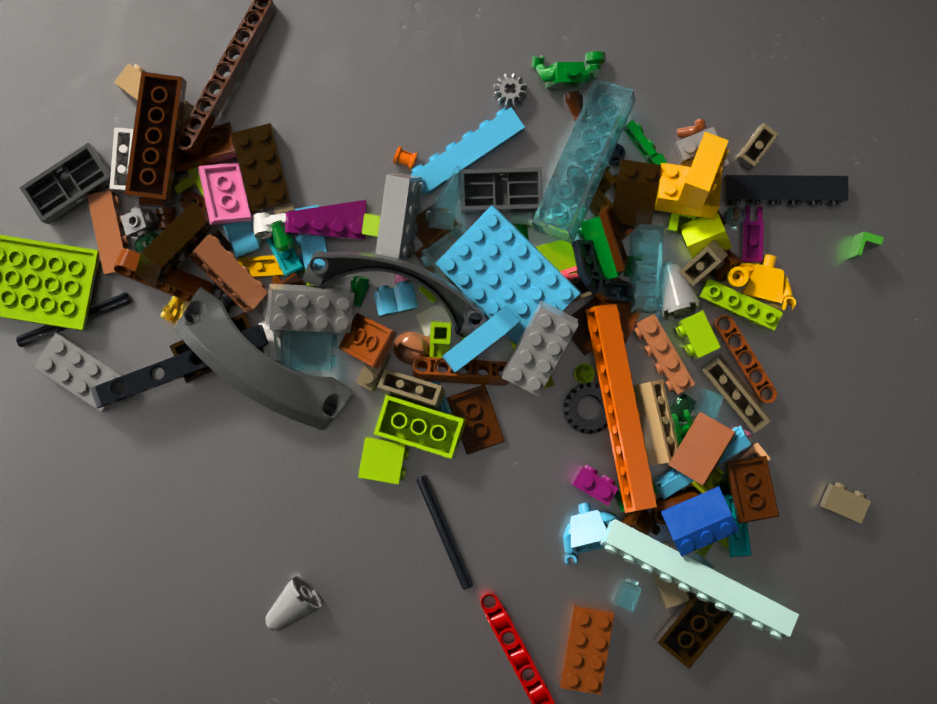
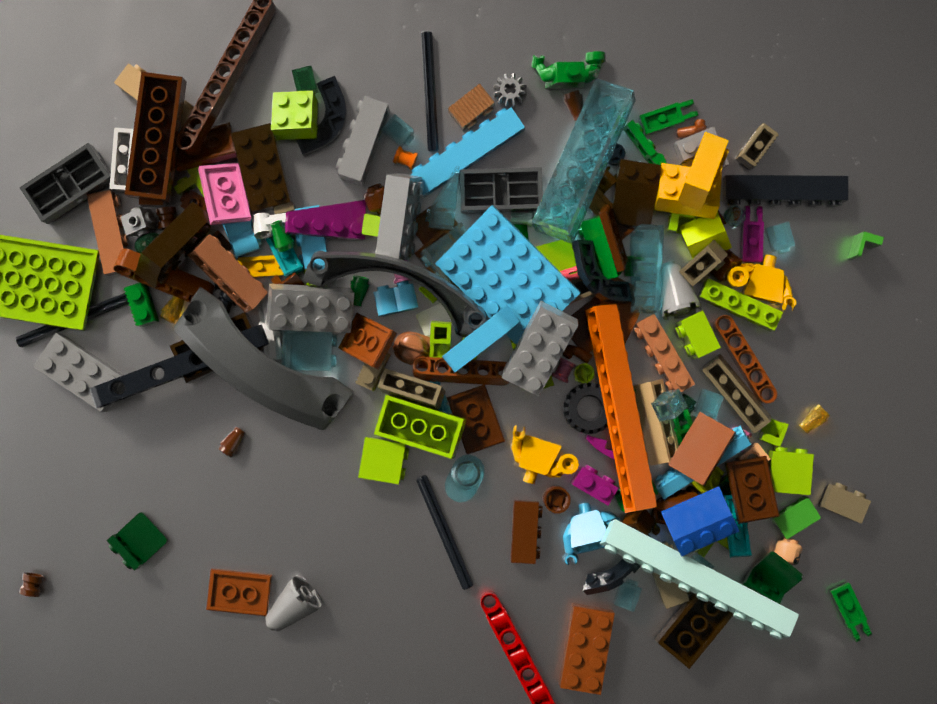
none -> reddish brown wheel [19,572,44,597]
none -> dark green bracket [106,512,168,571]
none -> green brick [124,282,159,327]
none -> dark orange tile [206,569,272,616]
none -> reddish brown cone [218,427,246,458]
none -> lime brick [271,91,318,140]
none -> clear green brick [292,66,319,94]
none -> black plate [296,76,346,156]
none -> light grey brick [336,96,390,187]
none -> reddish brown head [363,183,385,215]
none -> clear light blue brick [382,114,414,147]
none -> black axle [421,31,439,152]
none -> clear light blue piece [445,455,485,502]
none -> medium nougat brick [448,84,495,130]
none -> yellow torso [511,425,579,485]
none -> reddish brown brick [511,500,543,564]
none -> reddish brown wheel [543,486,571,514]
none -> bright pink bush [552,357,576,383]
none -> dark orange arm [563,344,593,363]
none -> black plate [582,534,652,595]
none -> magenta slope [585,435,615,460]
none -> green hinge [639,99,699,136]
none -> clear light blue brick [651,389,688,422]
none -> dark green bracket [742,551,803,604]
none -> lime panel [758,418,789,447]
none -> clear light blue brick [765,222,795,254]
none -> lime brick [768,447,814,495]
none -> bright green panel [771,496,821,539]
none -> light nougat head [774,537,802,565]
none -> clear yellow cone [799,404,830,434]
none -> green hinge [830,582,872,642]

